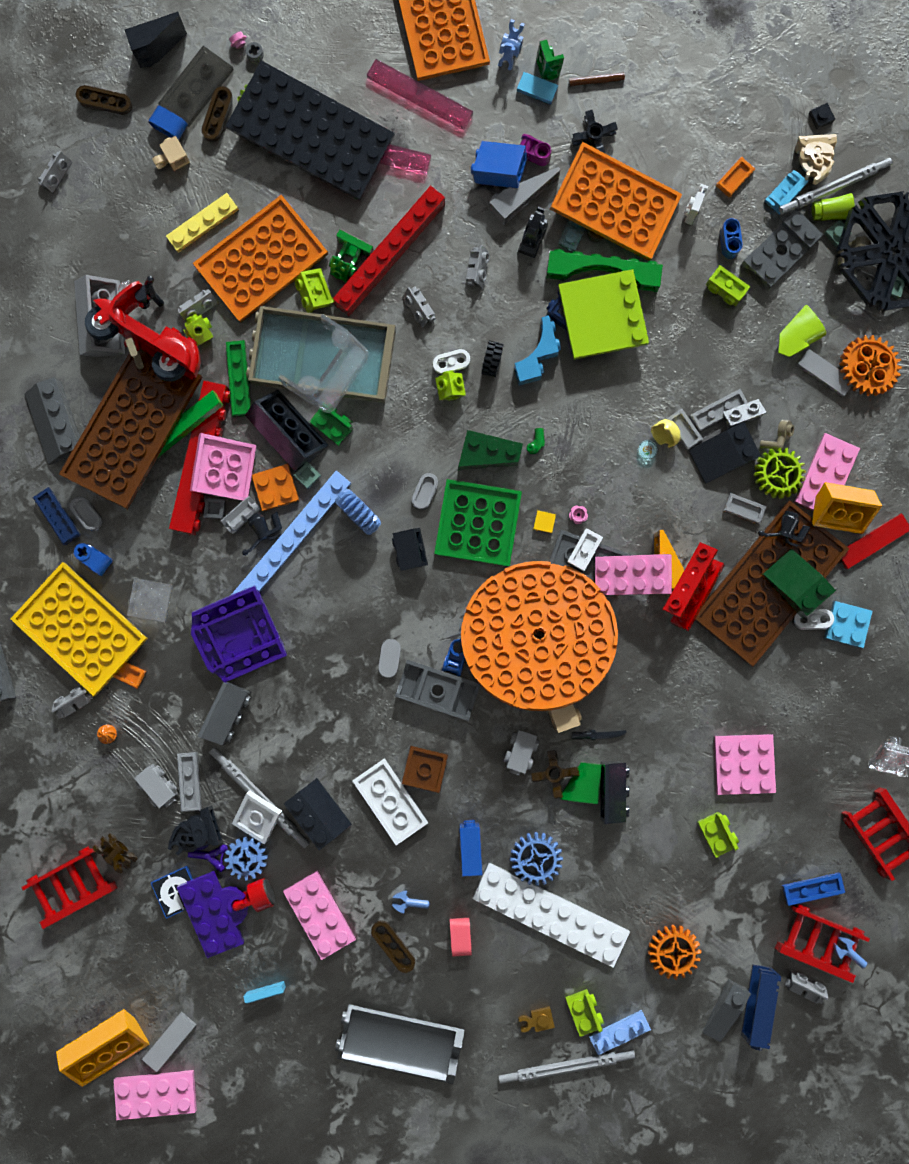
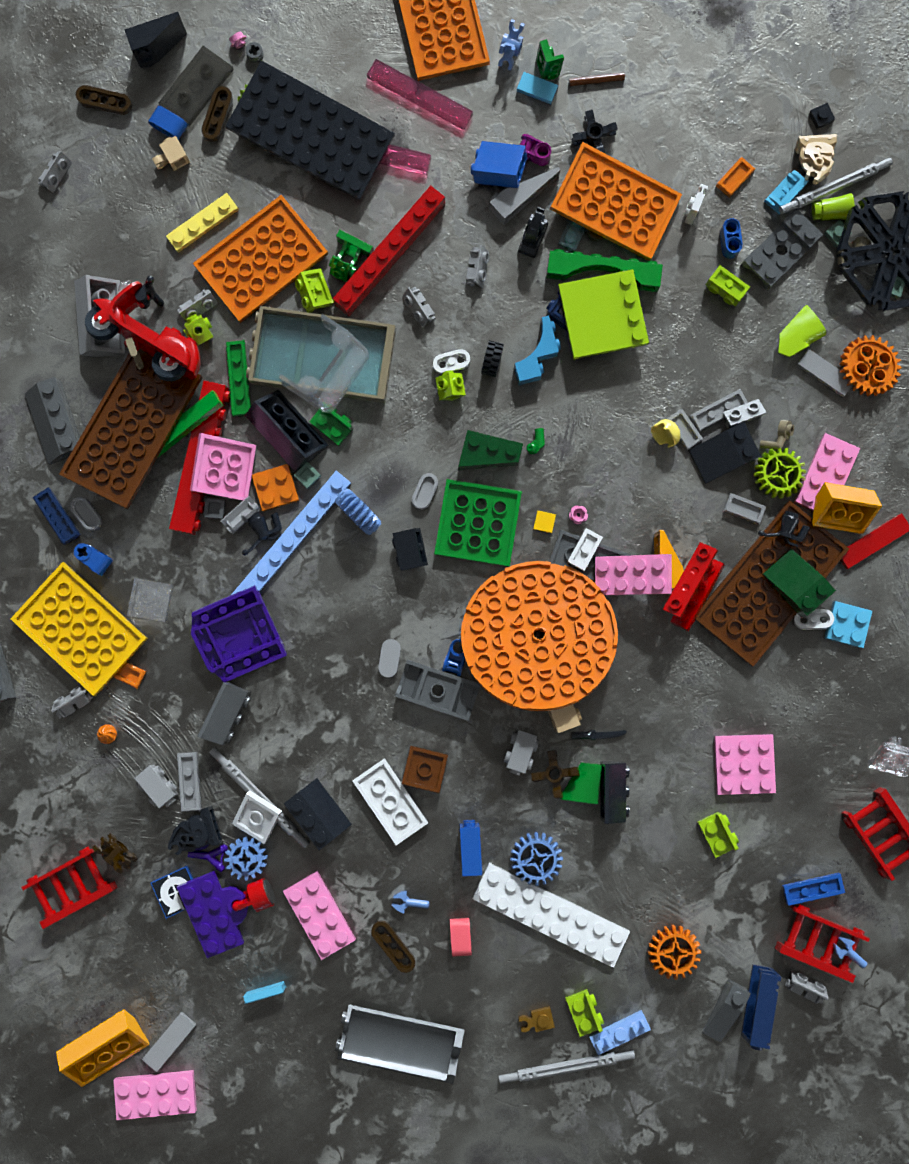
clear light blue tile [638,440,658,460] -> none

